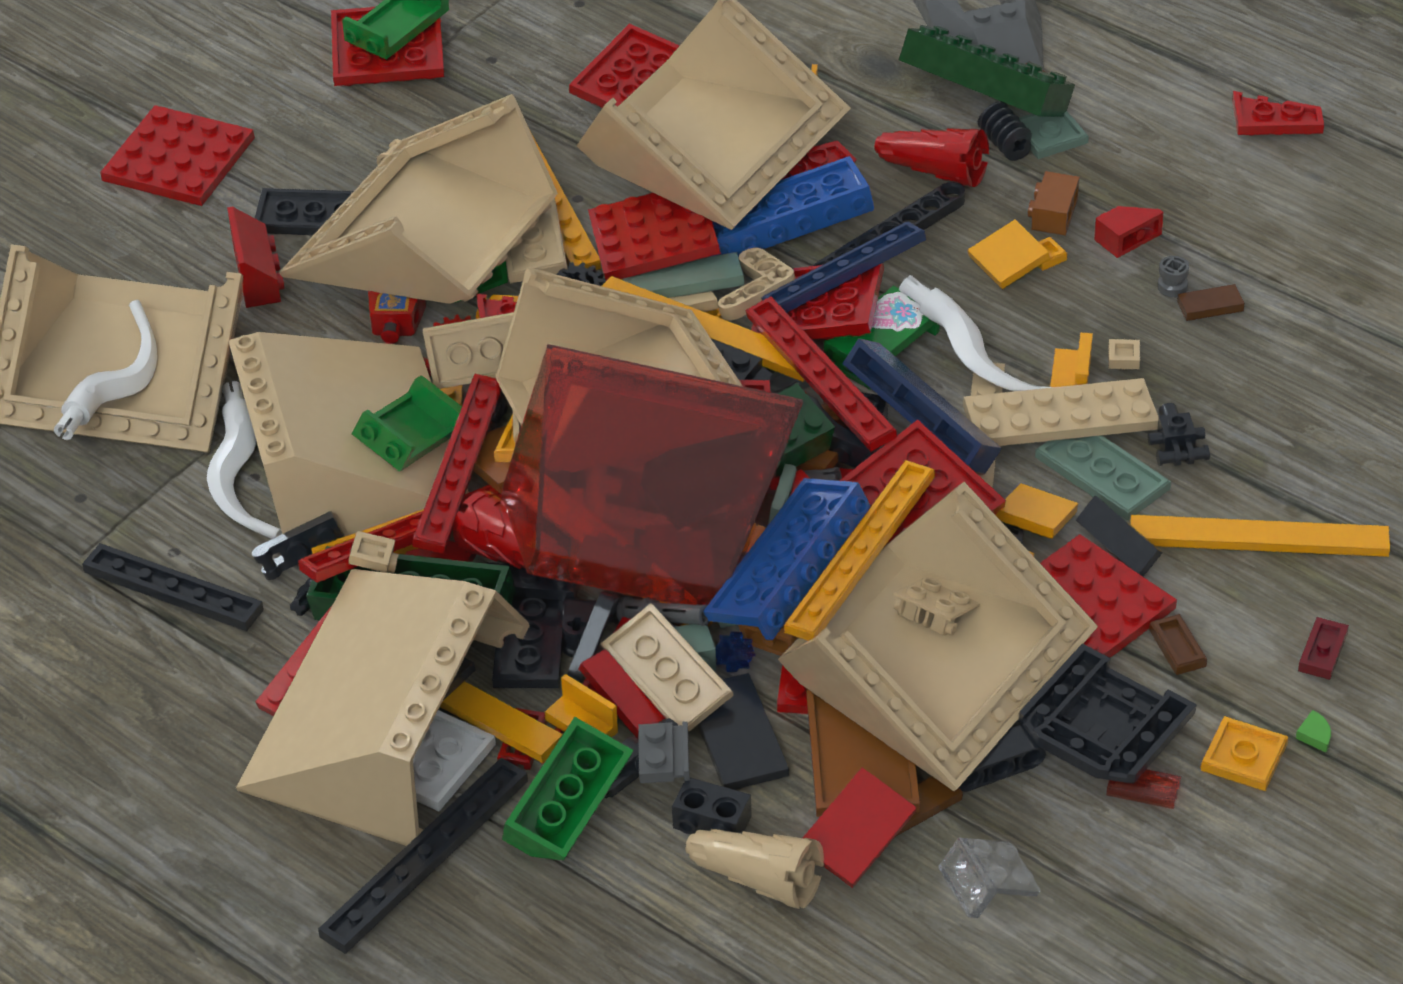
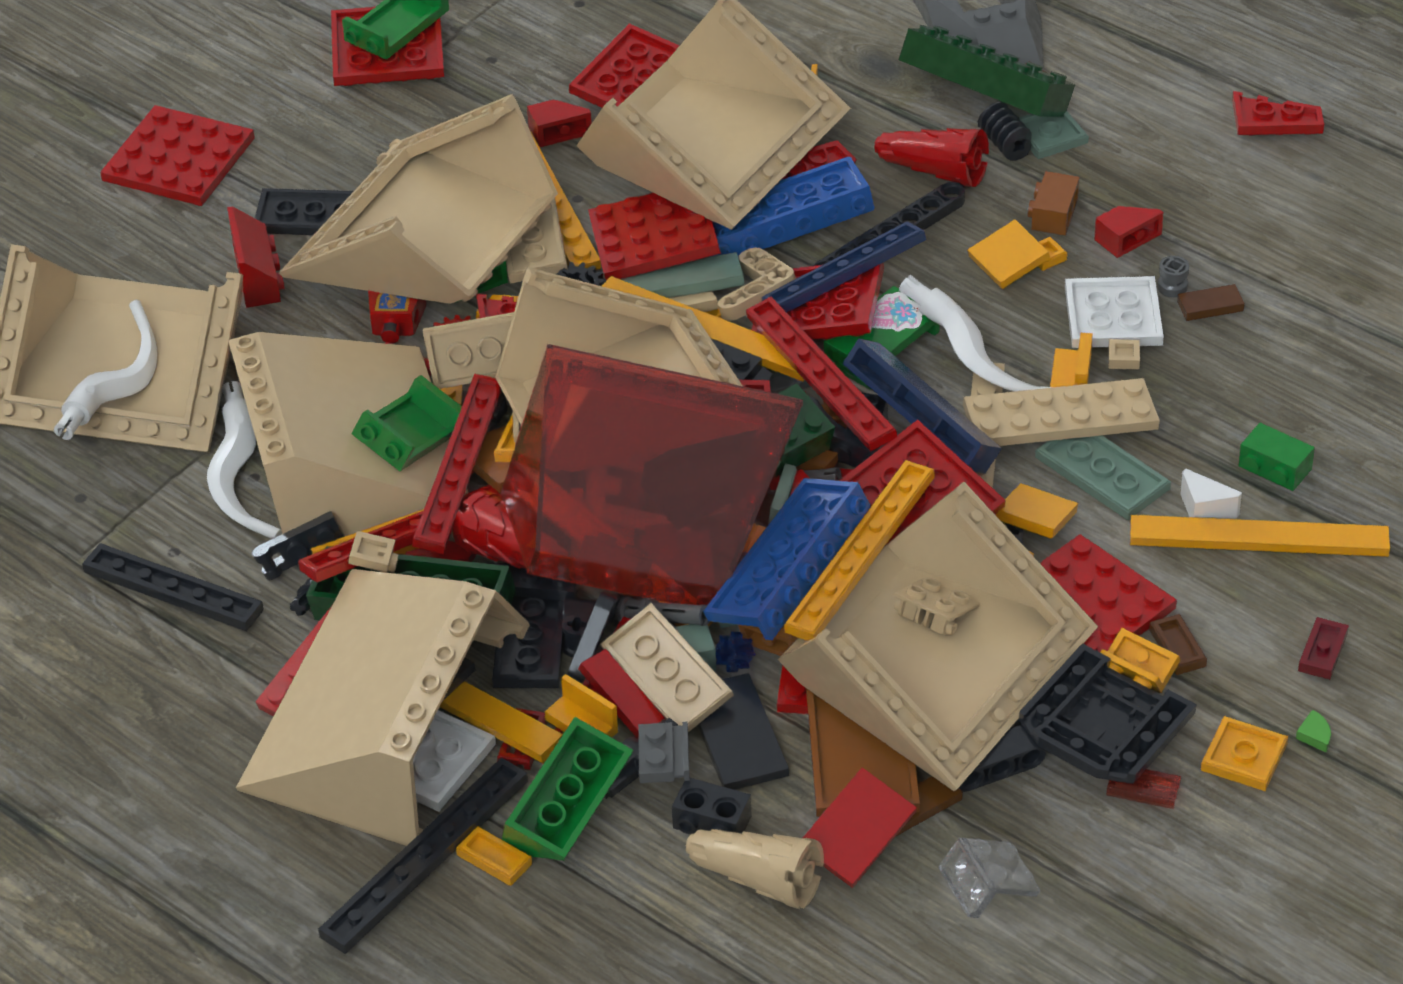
black tile [1076,495,1163,577] -> none
black piece [1148,403,1210,466] -> none
none -> light orange tile [456,826,532,886]
none -> red slope [527,99,592,148]
none -> white plate [1065,276,1164,348]
none -> light orange bracket [1100,628,1181,693]
none -> white slope [1181,469,1242,519]
none -> green brick [1238,423,1315,491]

